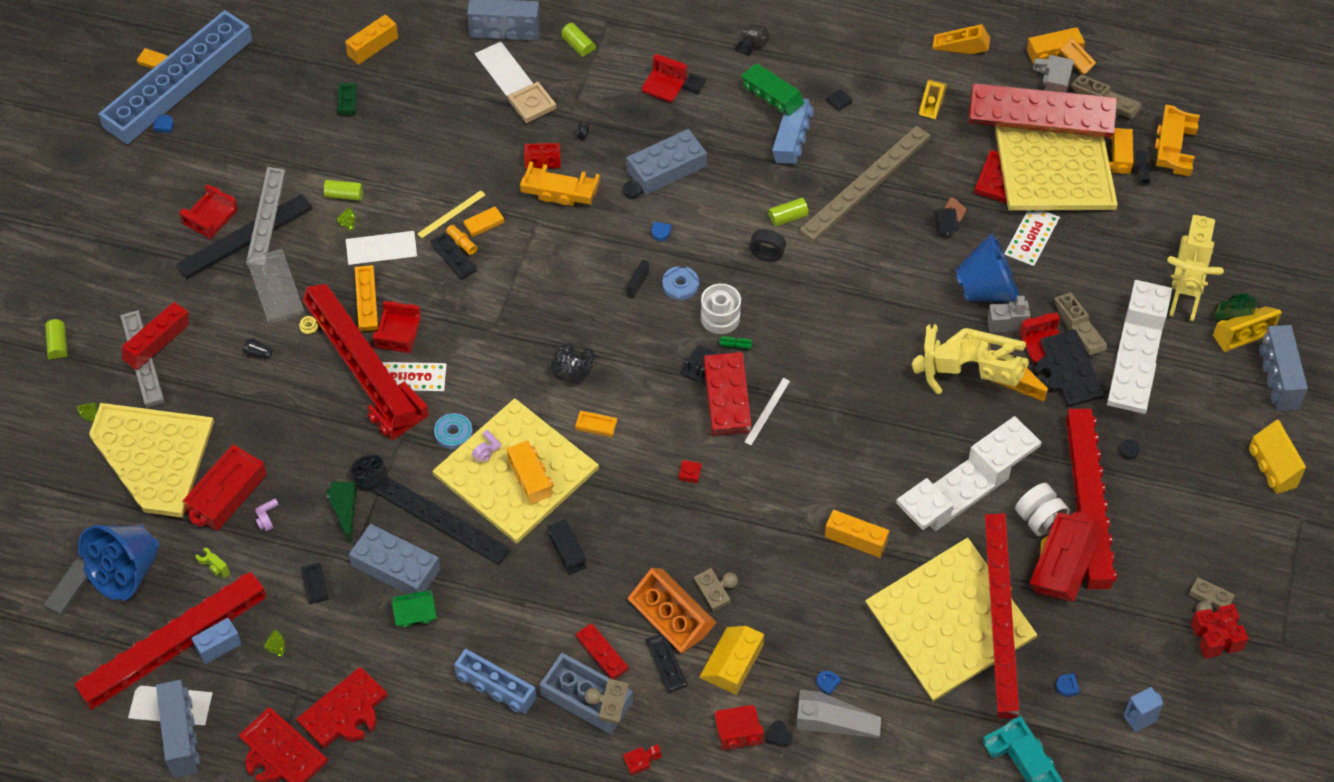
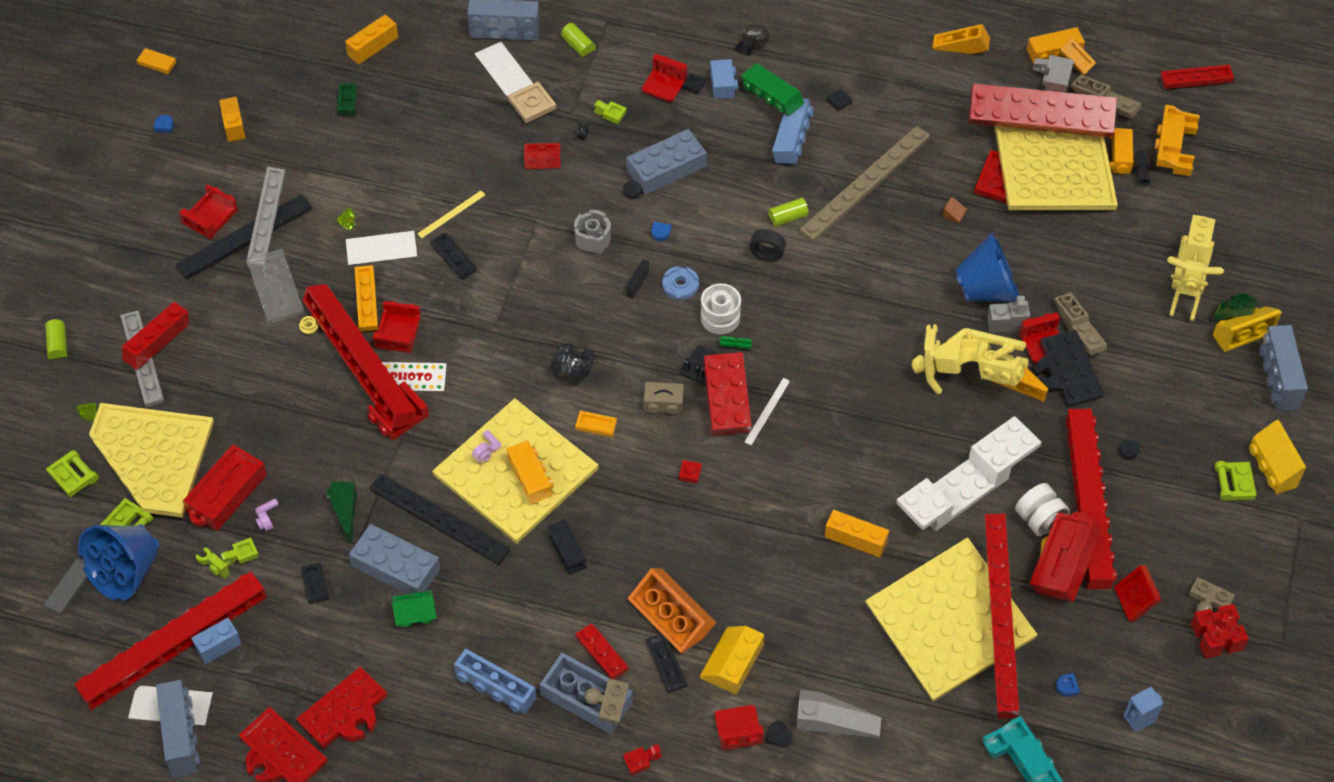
medium blue brick [98,10,252,145] -> none
black cone [243,338,273,359] -> none
clear neon green tile [264,630,285,657] -> none
lime brick [324,180,363,201] -> none
black wheel [350,454,388,489] -> none
medium blue tile [434,413,473,449] -> none
light orange pin [446,225,477,255] -> none
light orange tile [463,206,504,237] -> none
light orange bracket [520,162,600,206] -> none
dark tan plate [694,568,738,612] -> none
blue tile [817,671,842,695] -> none
yellow slope [919,80,947,119] -> none
black brick [933,207,959,236] -> none
white sticker [1004,210,1060,266] -> none
white bracket [1107,280,1172,414] -> none
none -> lime plate [46,450,99,497]
none -> lime plate [100,498,153,526]
none -> light orange slope [219,97,246,142]
none -> lime plate [221,538,259,566]
none -> light grey brick [574,210,611,254]
none -> lime plate [594,100,627,124]
none -> dark tan brick [644,382,684,414]
none -> medium blue brick [710,59,738,99]
none -> red tile [1114,565,1161,622]
none -> red plate [1160,64,1234,89]
none -> lime plate [1214,461,1257,501]

